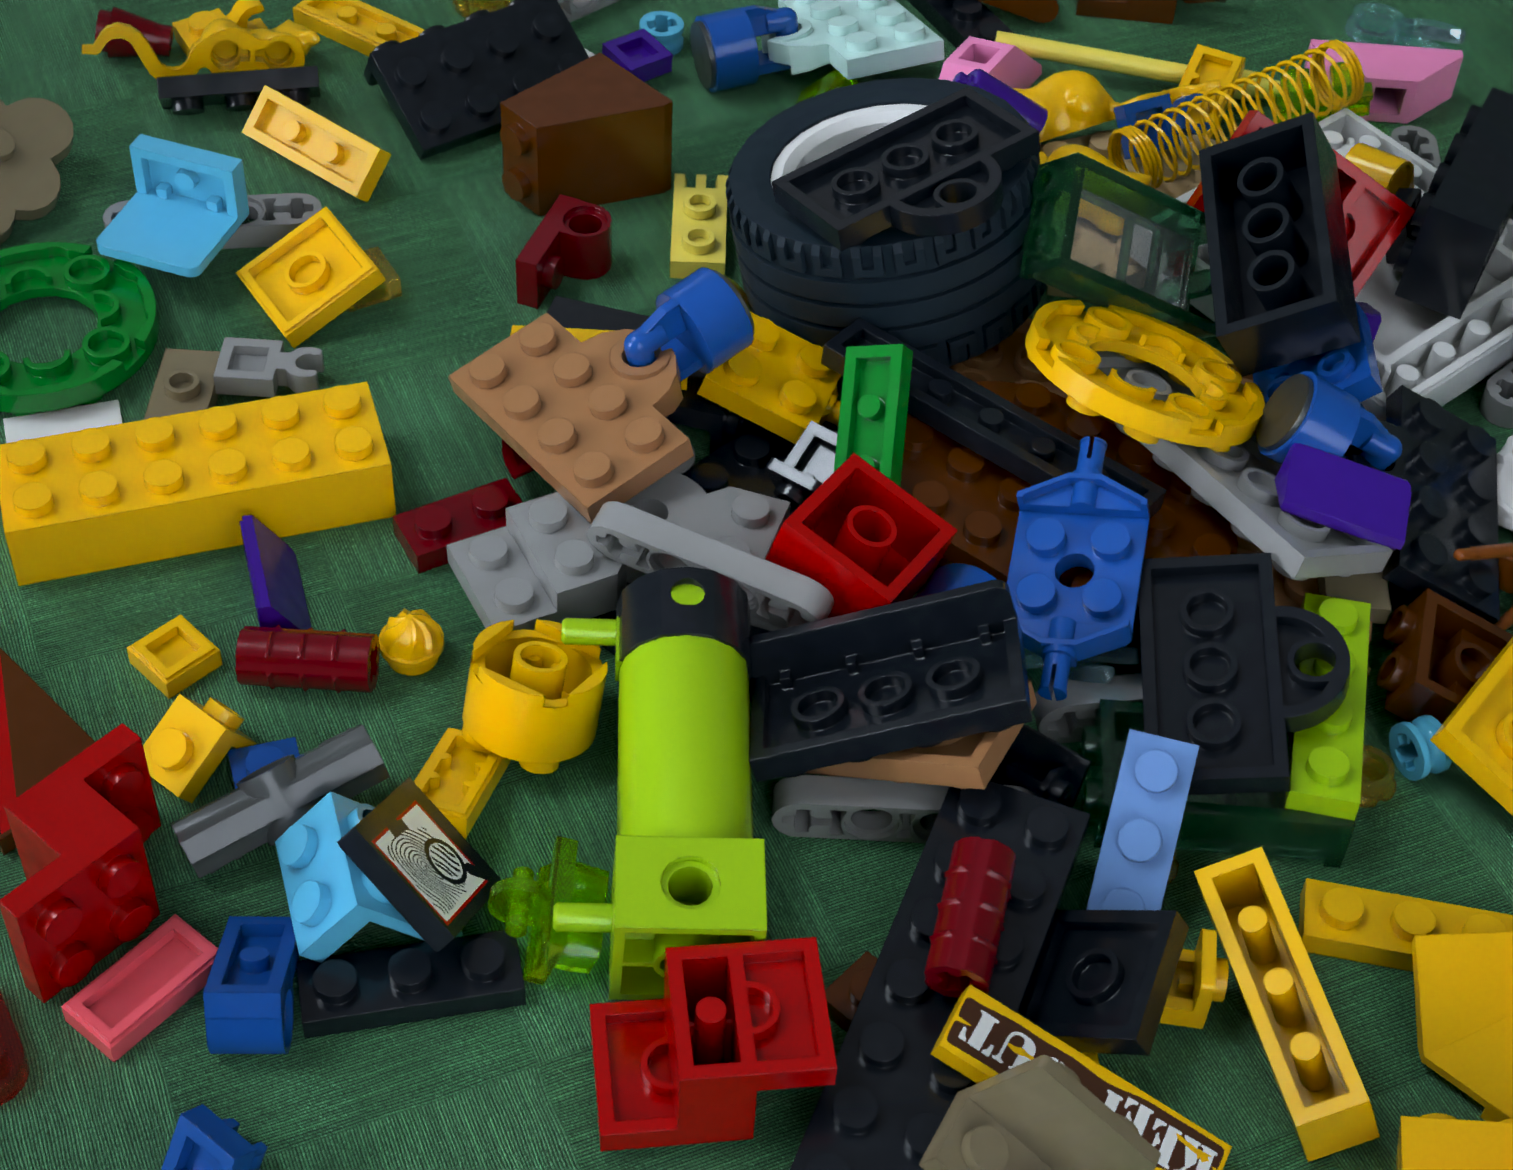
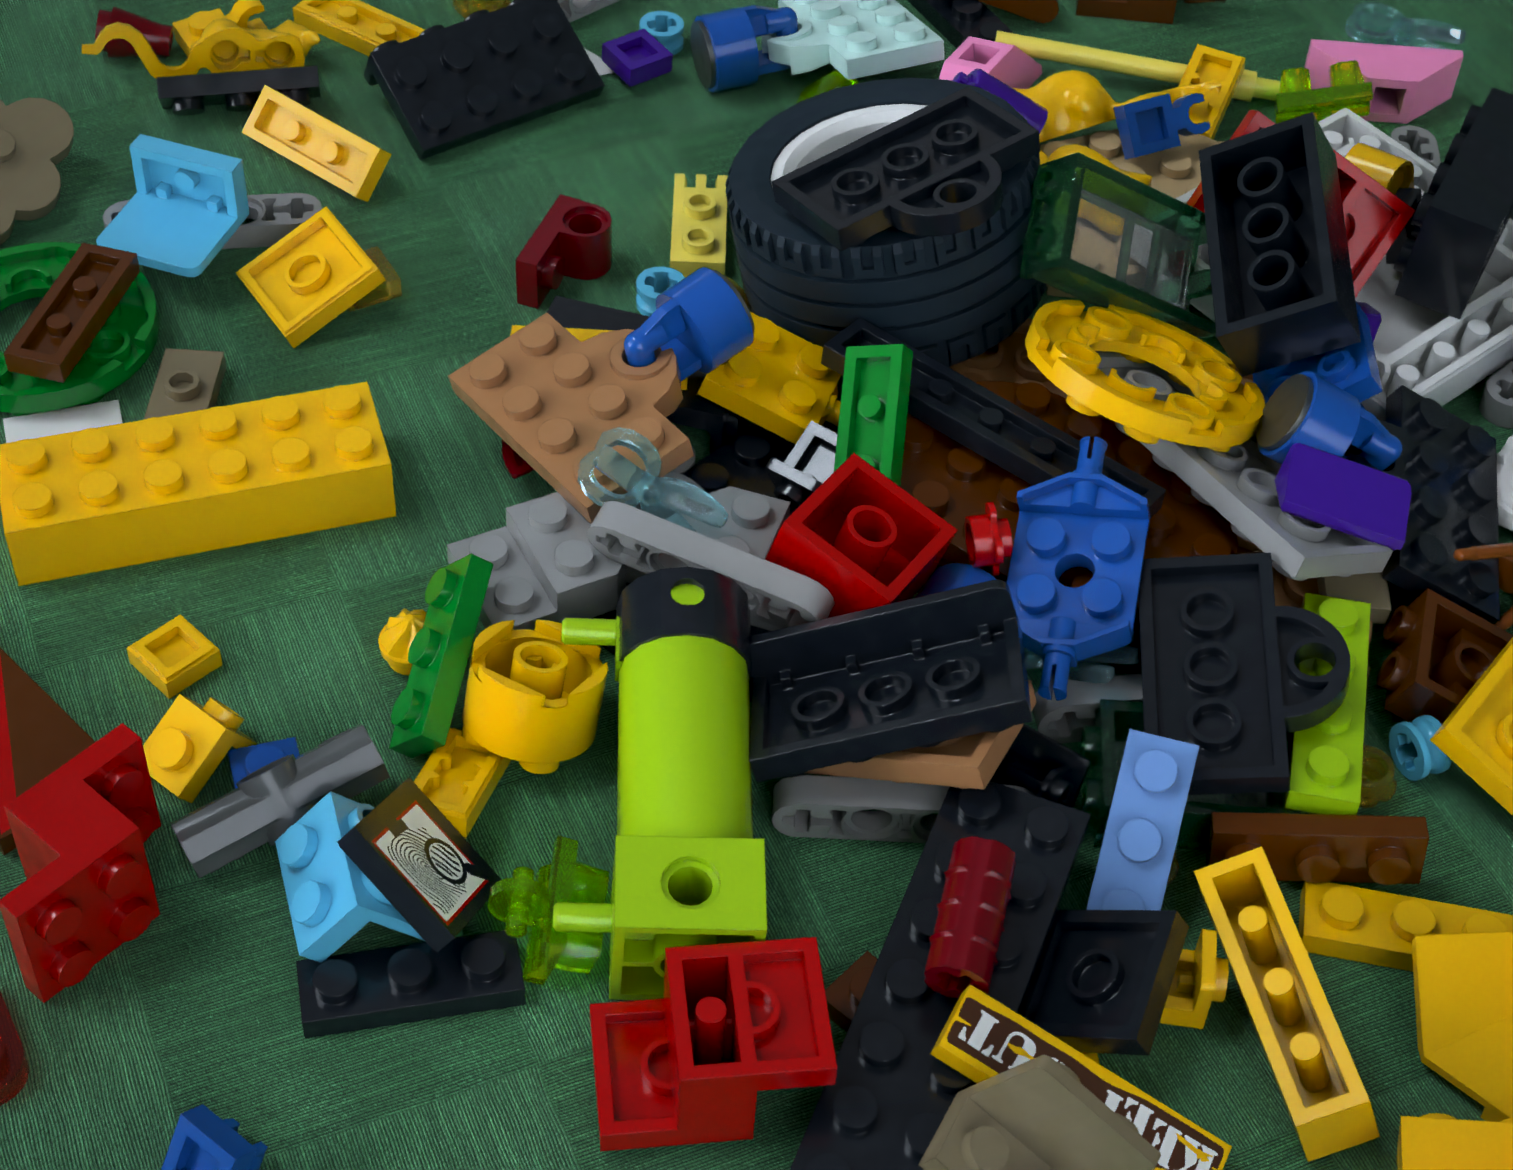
coral tile [61,914,218,1063] -> none
blue plate [203,916,300,1054] -> none
light grey plate [213,337,325,397] -> none
dark red axle [235,625,380,694] -> none
dark purple slope [240,514,312,629] -> none
dark red plate [392,478,523,574] -> none
reddish brown slope [500,53,673,216] -> none
yellow piece [1107,39,1365,191] -> none
none -> reddish brown plate [4,242,140,383]
none -> green plate [389,553,494,758]
none -> clear light blue piece [578,427,729,532]
none -> medium azure bush [636,266,685,316]
none -> red plate [964,502,1013,576]
none -> reddish brown plate [1206,812,1429,885]

